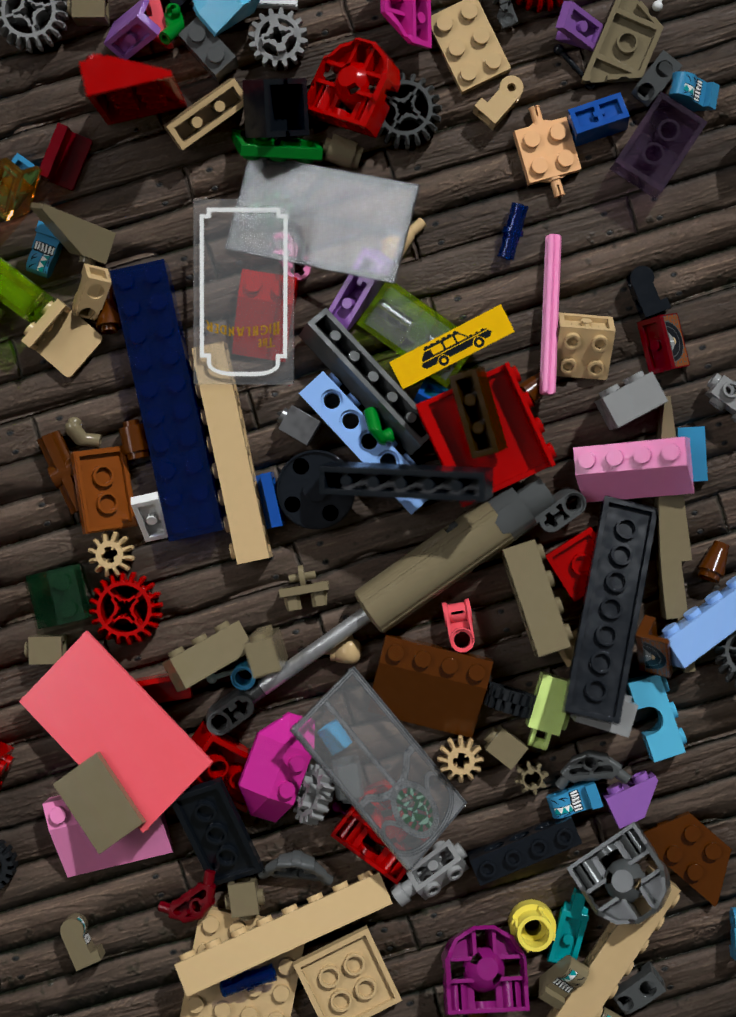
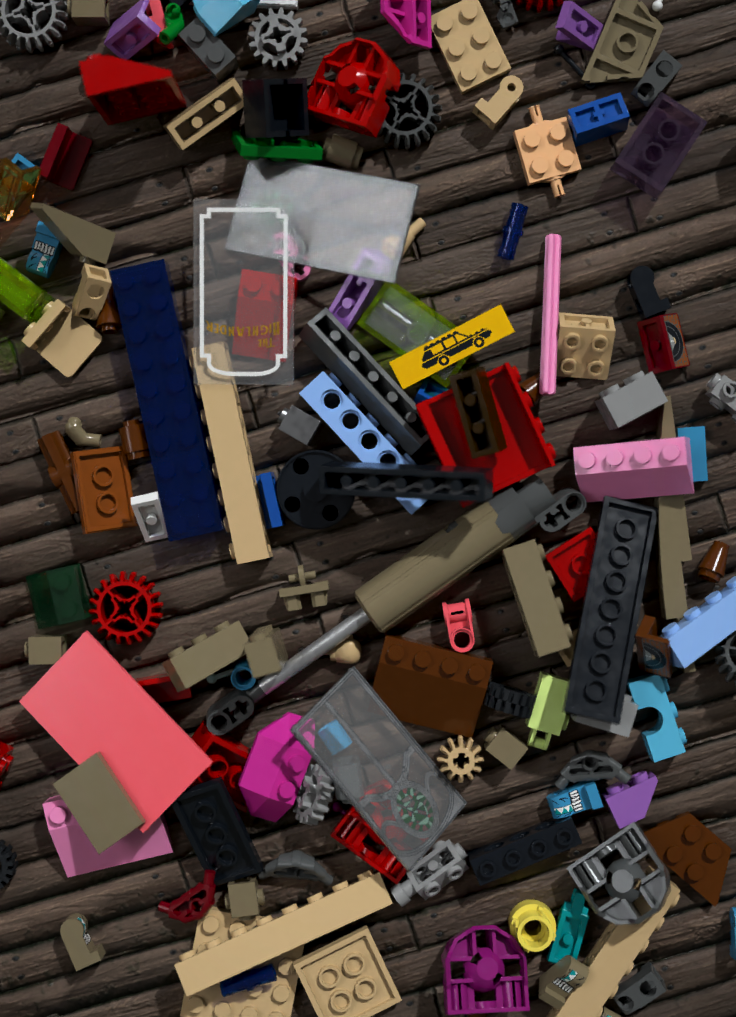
tan gear [88,531,135,578] -> none
green arm [363,407,395,446] -> none
dark tan gear [514,759,549,795] -> none
dark azure leg [669,71,720,112] -> none

